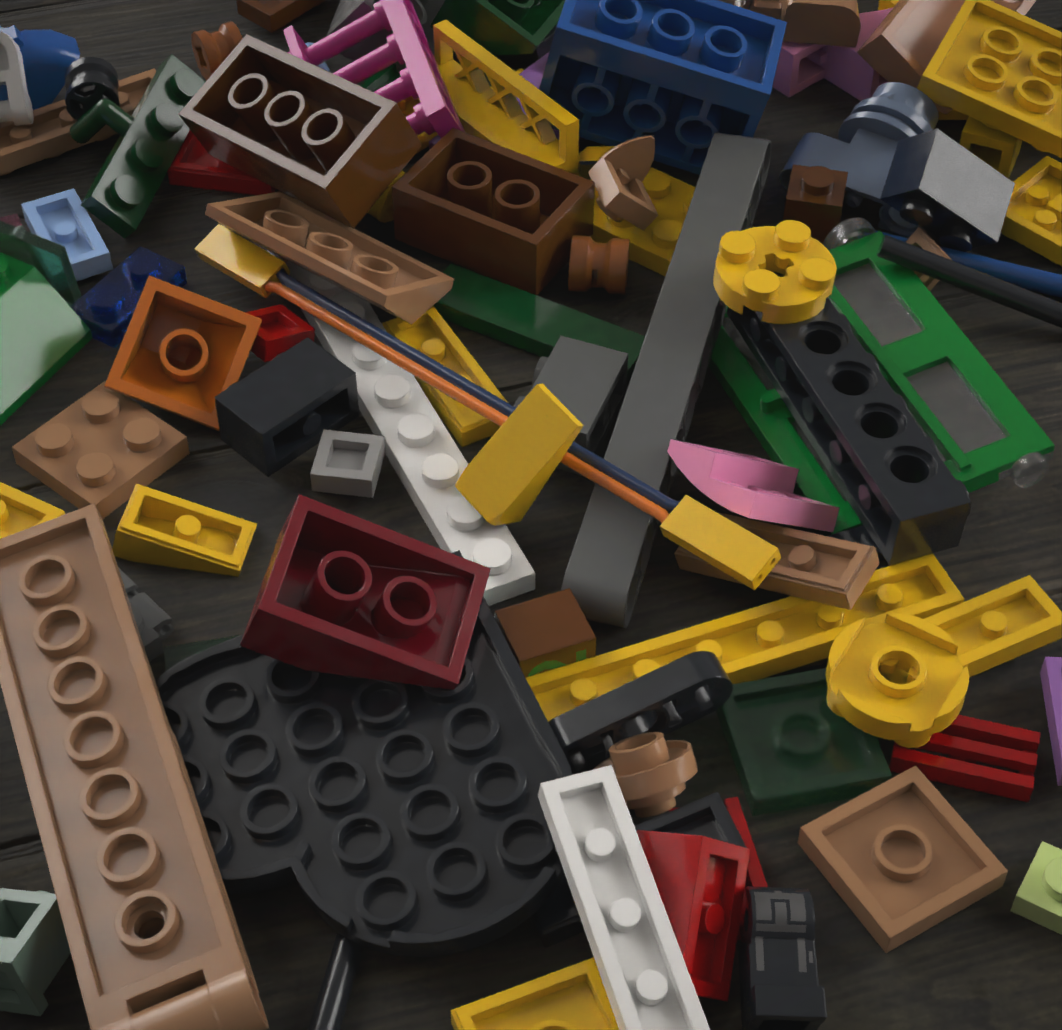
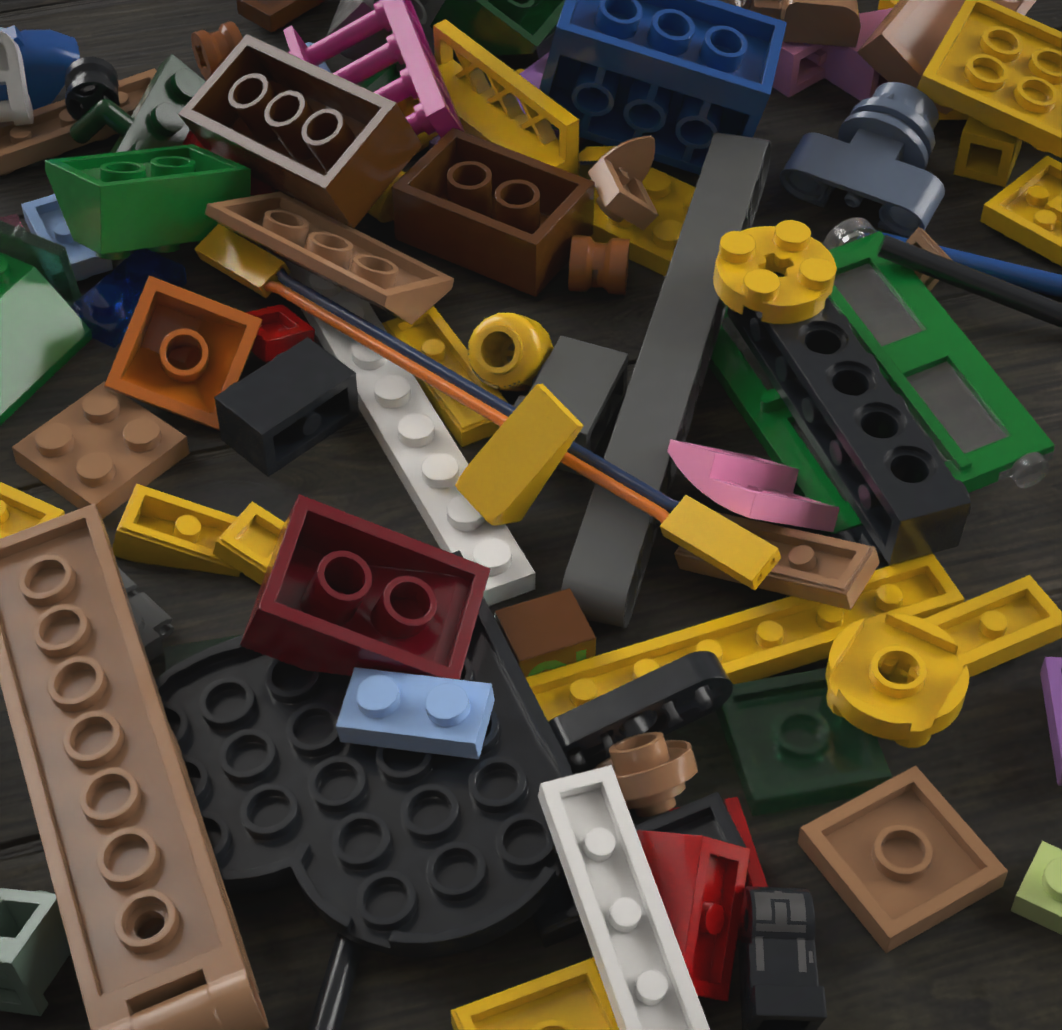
light grey plate [310,429,385,498] -> none
dark green tile [433,264,645,385] -> none
reddish brown brick [783,164,848,250] -> none
brick [880,129,1015,252] -> none
red tile [889,715,1041,802] -> none
none -> green slope [45,144,251,260]
none -> yellow tile [213,501,285,585]
none -> light blue plate [336,667,495,759]
none -> yellow head [468,313,553,392]

